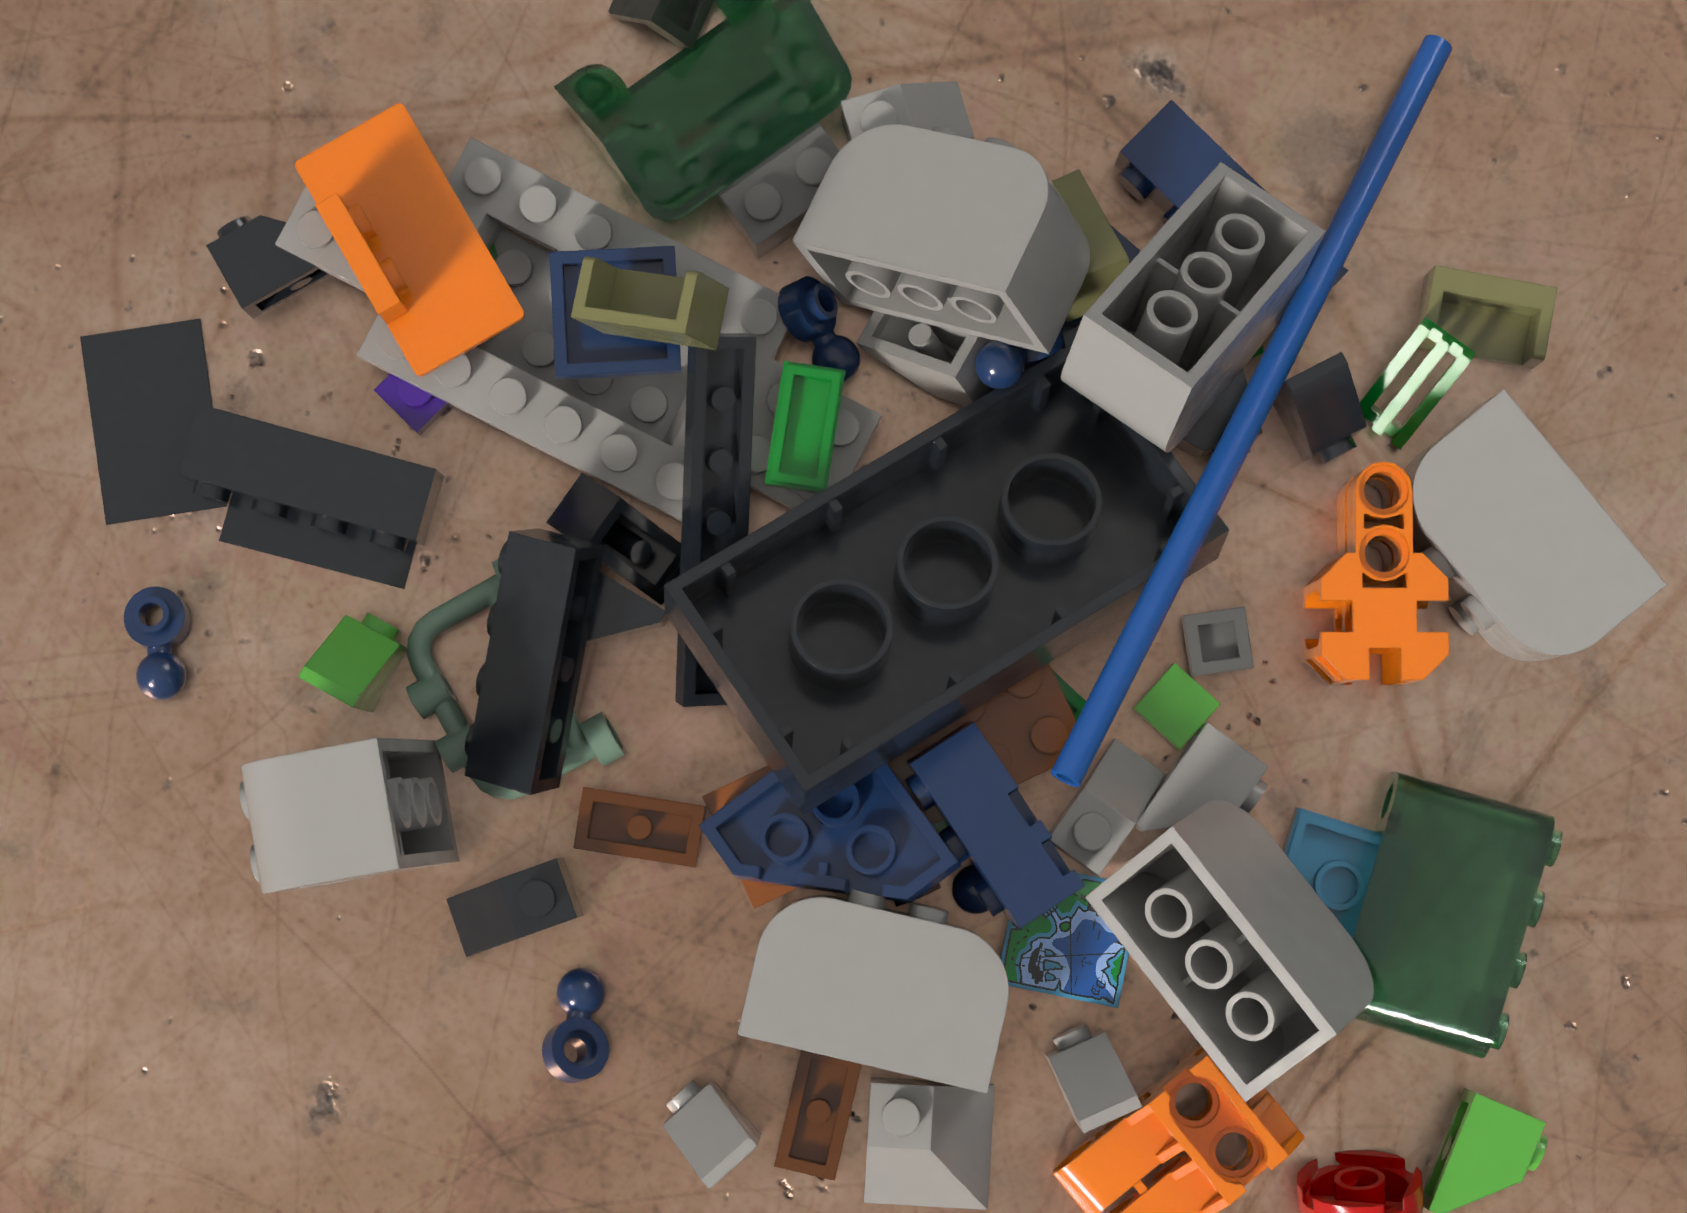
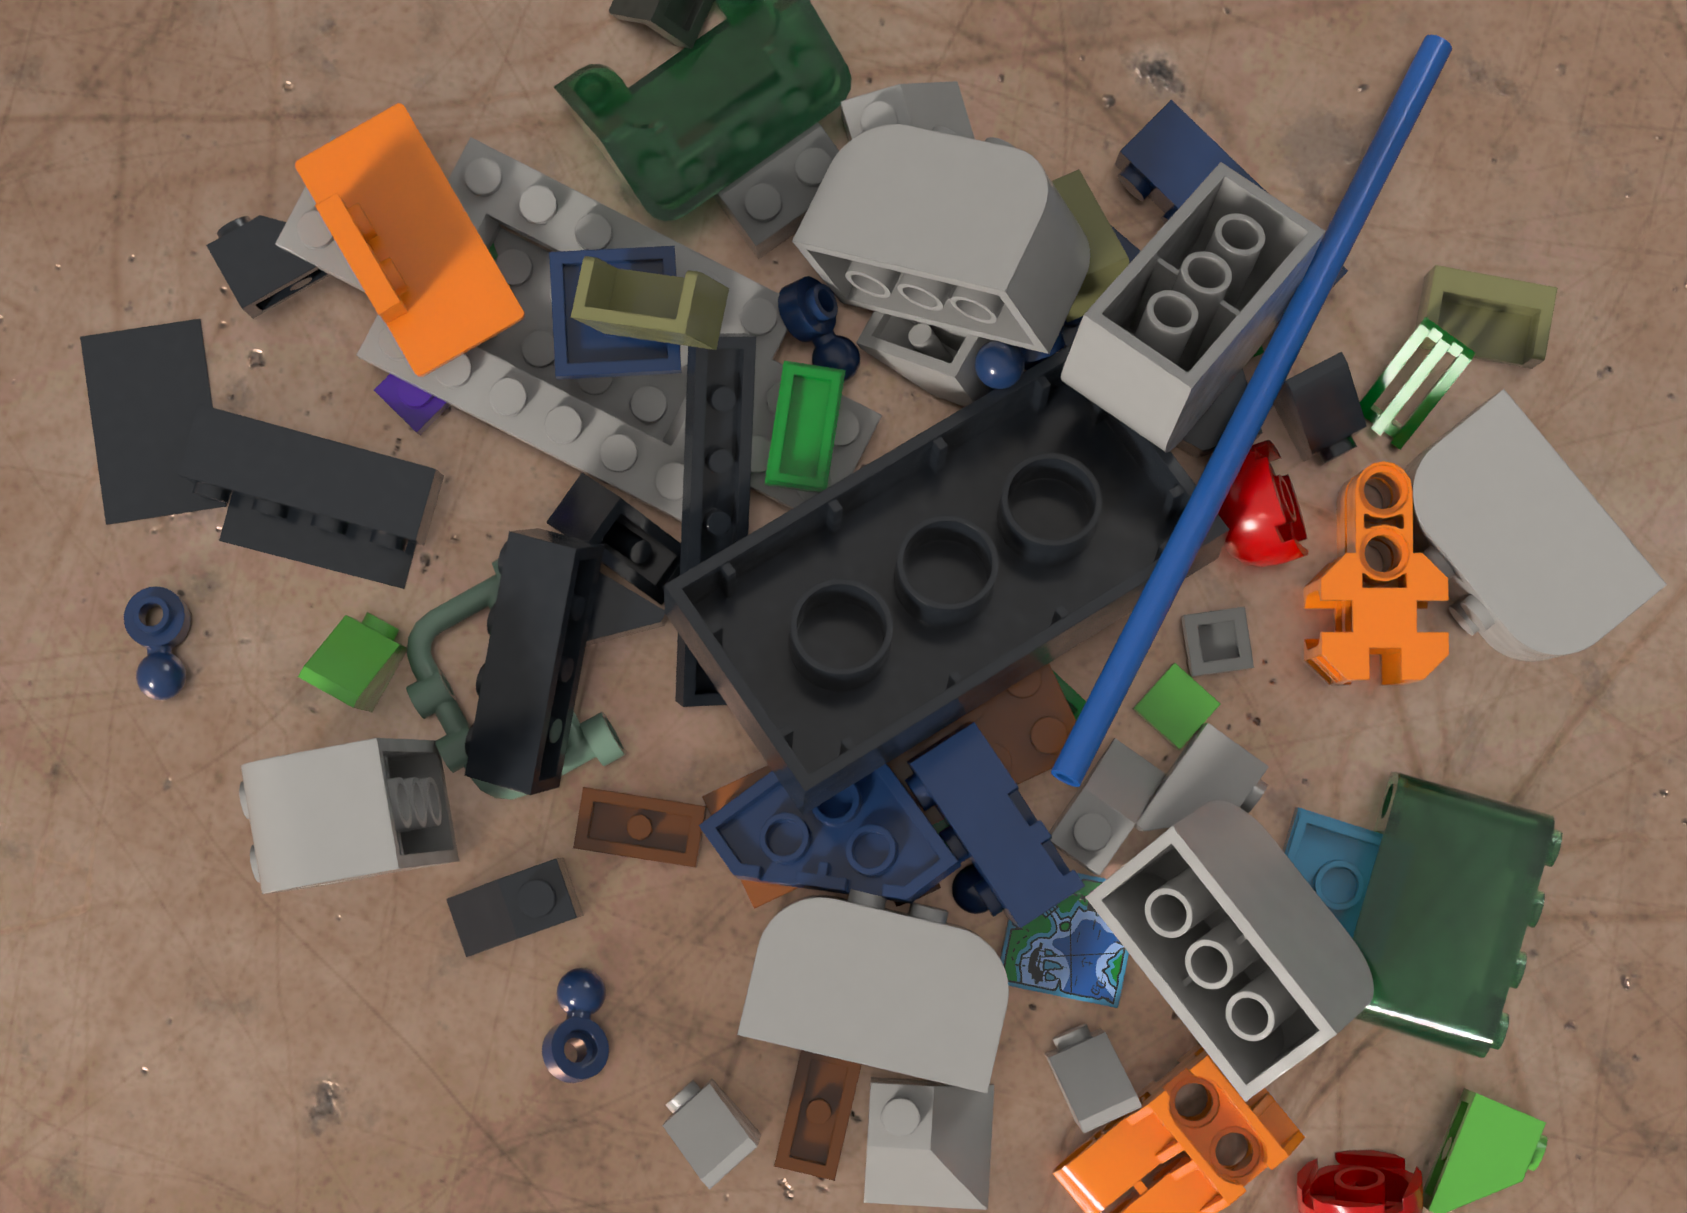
none -> red cylinder [1218,440,1308,567]

